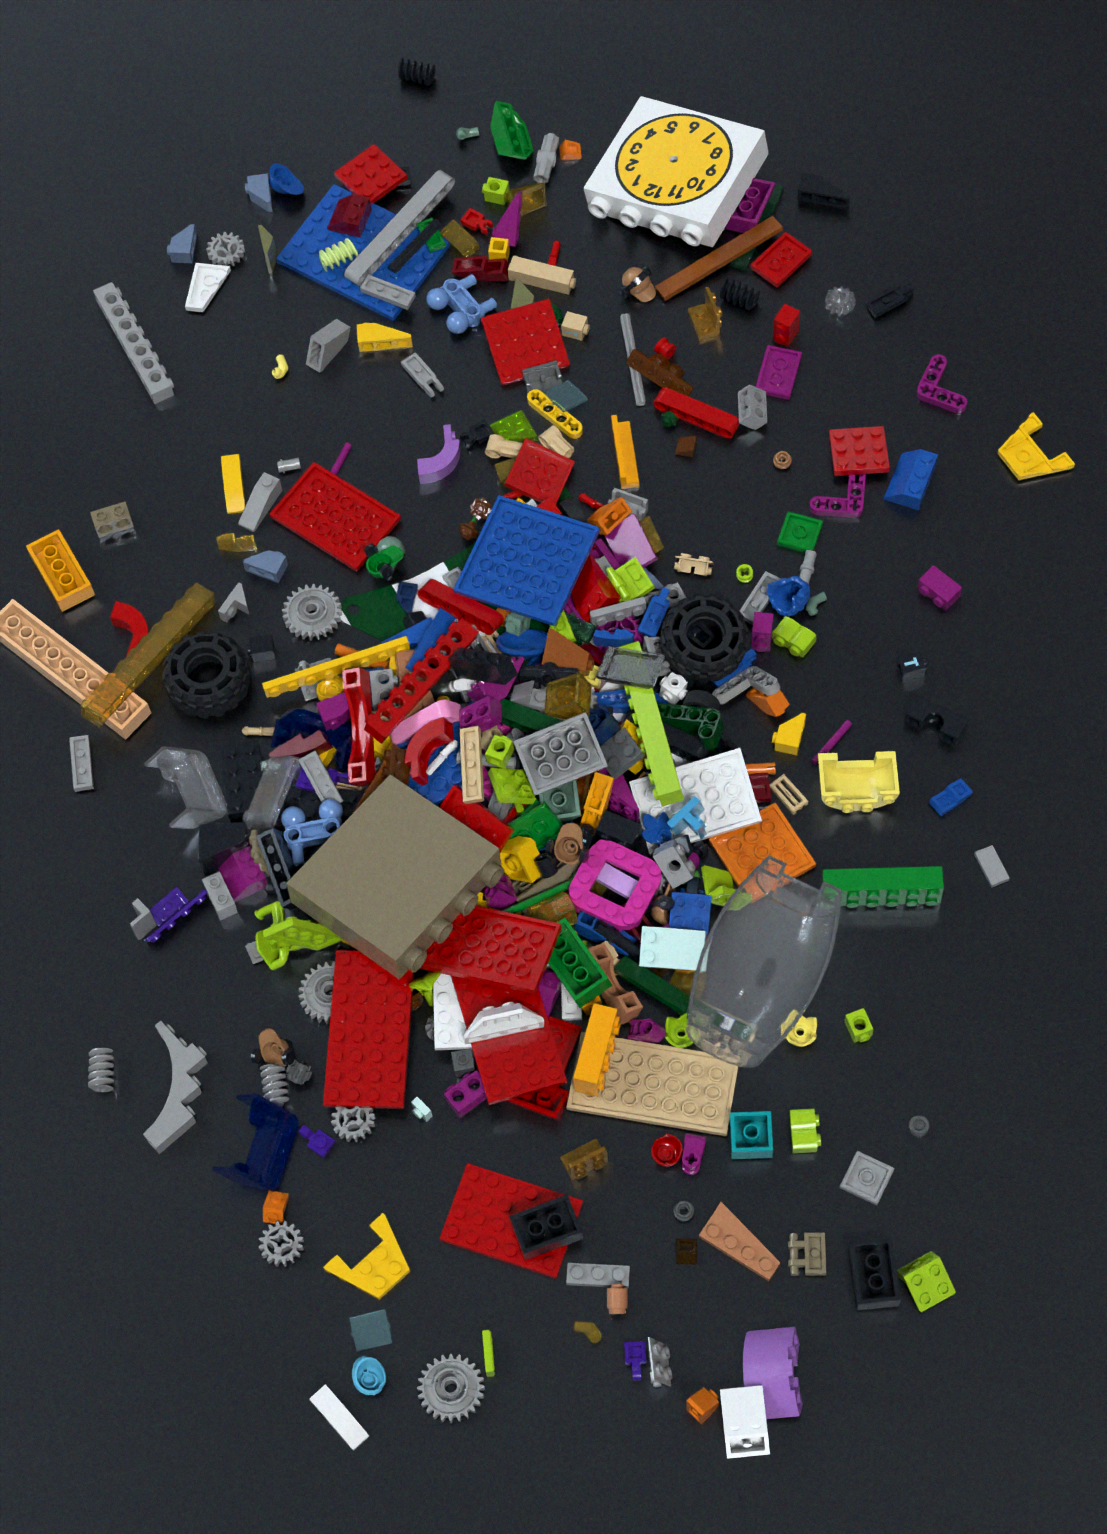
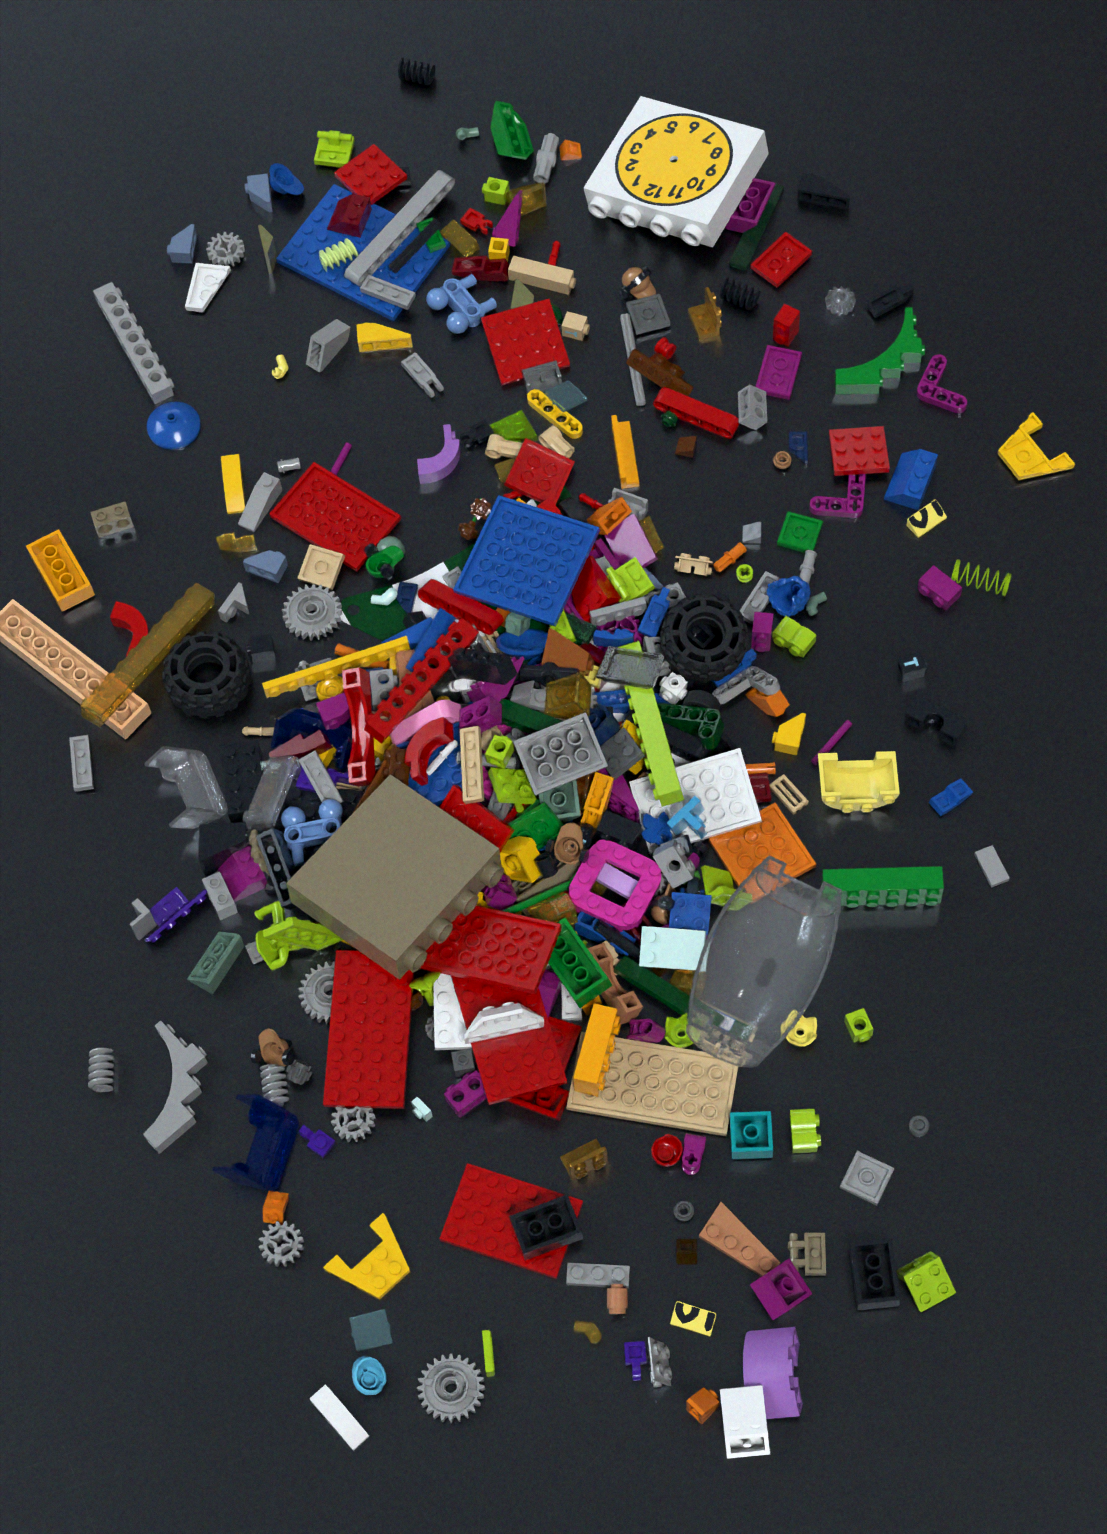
dark orange tile [655,216,783,301] -> none
none -> blue dish [147,401,201,449]
none -> sand green slope [187,931,244,994]
none -> tan plate [297,544,345,590]
none -> lime plate [314,130,355,167]
none -> light aqua arm [371,587,397,605]
none -> dark grey plate [626,294,670,335]
none -> slope [670,1301,716,1337]
none -> orange axle [713,542,747,572]
none -> flat silver slope [742,522,761,544]
none -> magenta slope [750,1259,812,1320]
none -> dark blue tile [789,432,808,464]
none -> green arch [835,307,925,394]
none -> light yellow slope [906,500,947,538]
none -> lime piece [951,559,1012,597]

